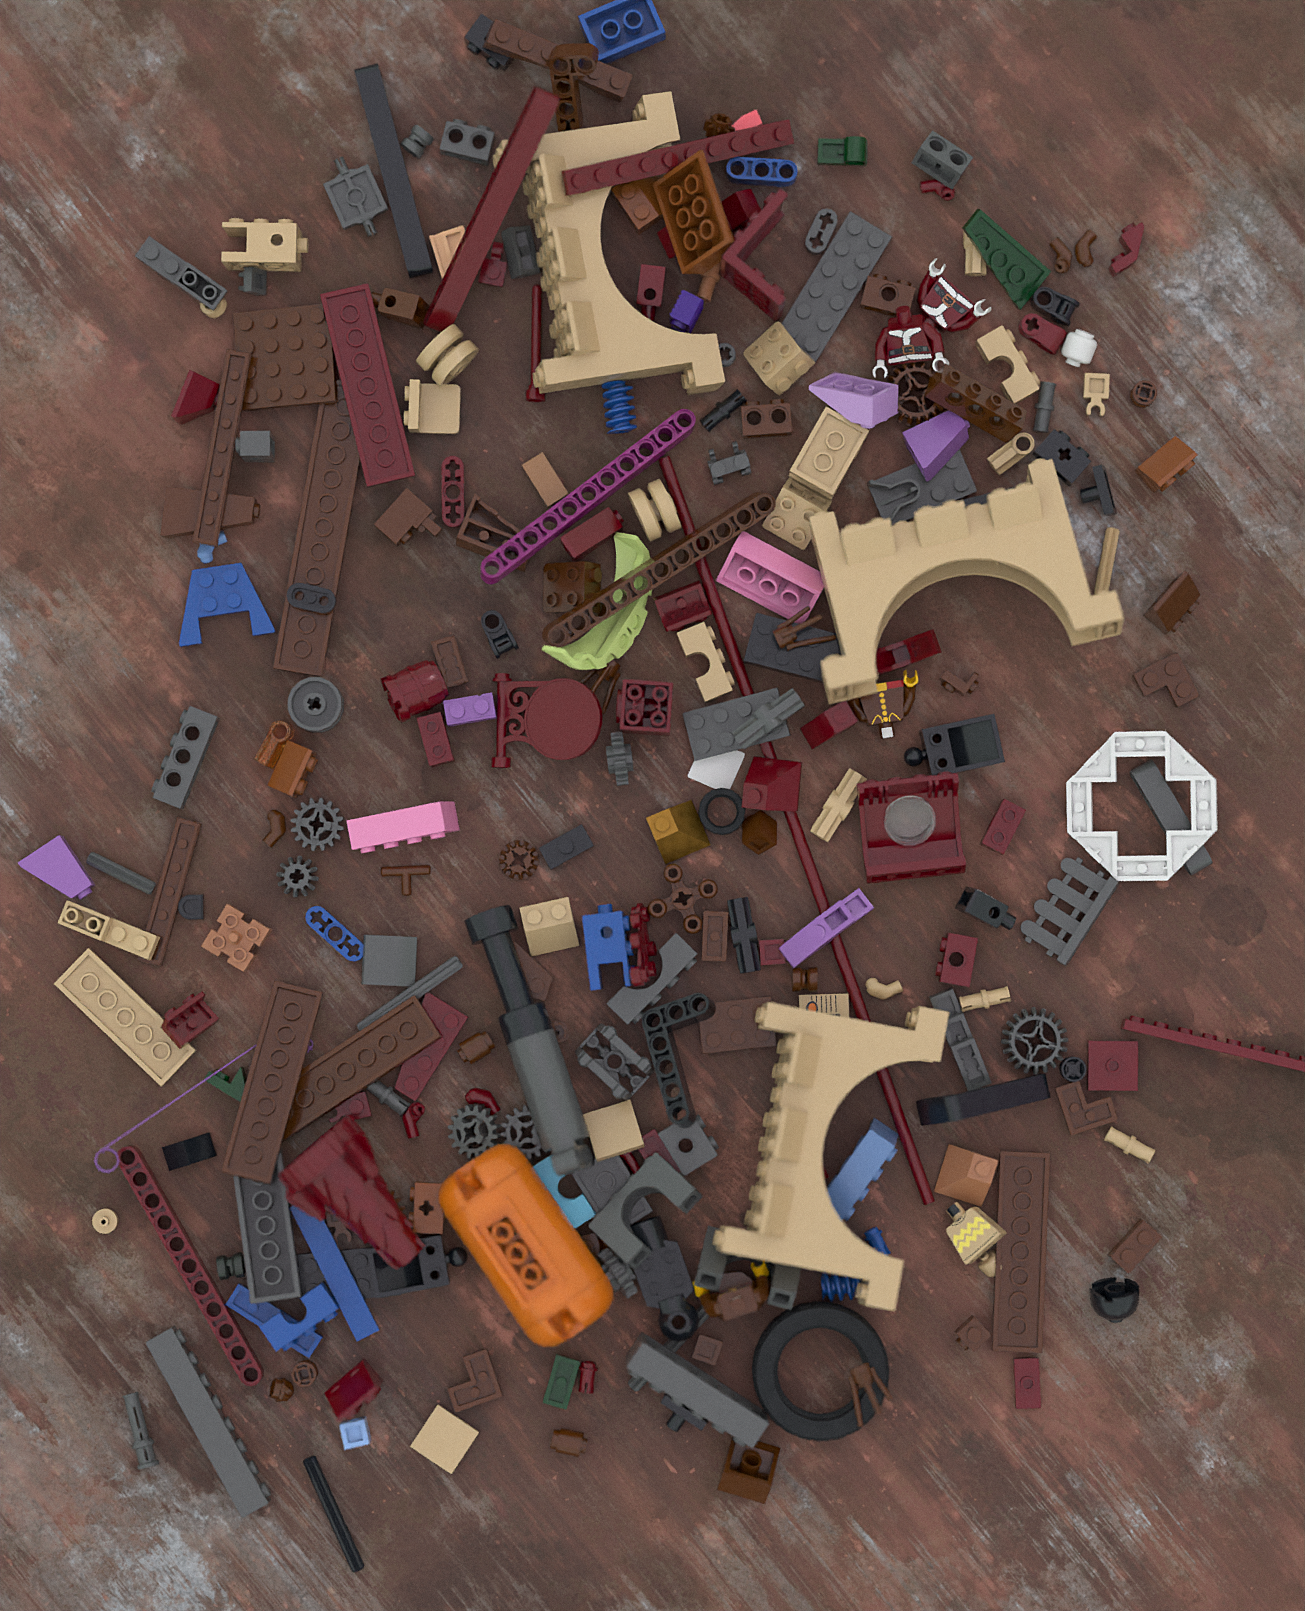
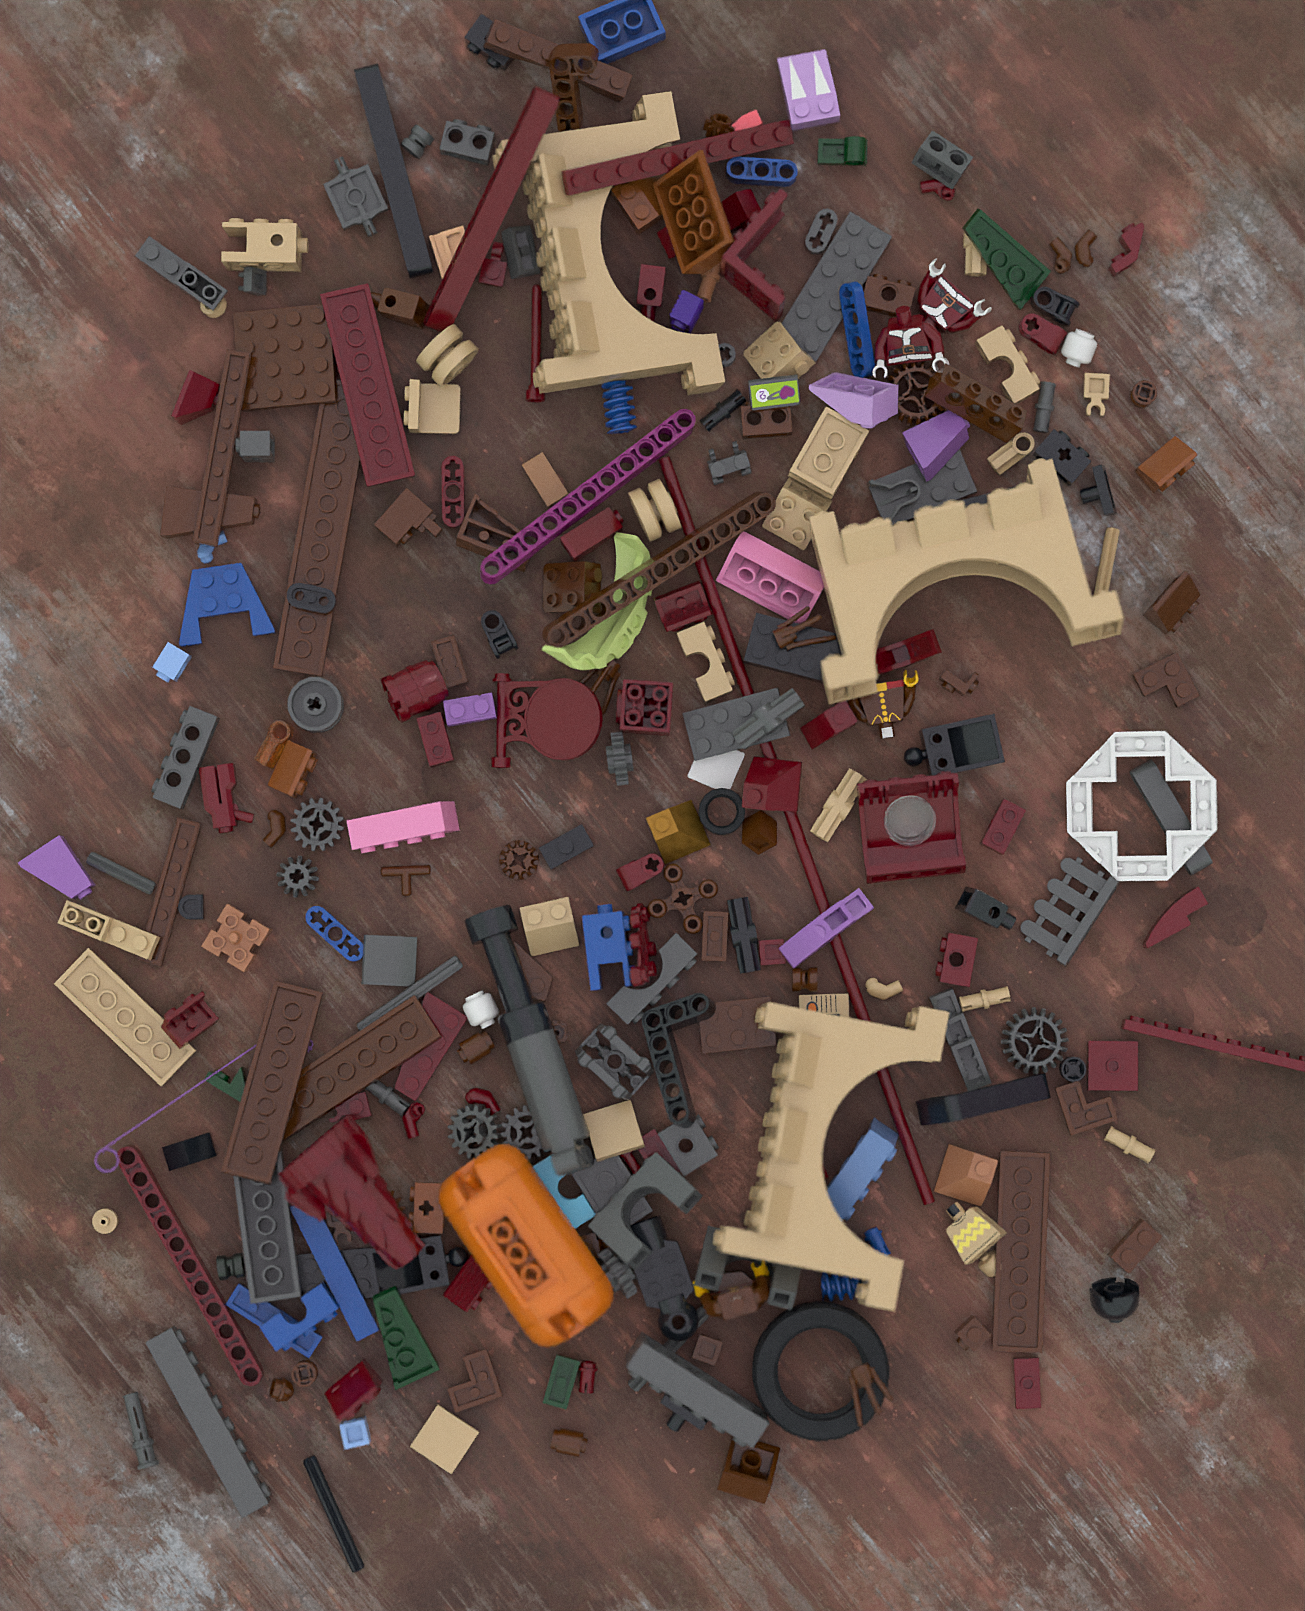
none -> light blue brick [153,642,192,682]
none -> dark red piece [199,763,255,833]
none -> dark green wing [373,1286,440,1390]
none -> dark red brick [443,1254,492,1313]
none -> white head [463,990,499,1029]
none -> dark red piece [616,853,664,892]
none -> slope [748,374,800,411]
none -> lavender slope [777,50,840,131]
none -> blue beam [839,282,875,378]
none -> dark red slope [1142,886,1208,948]

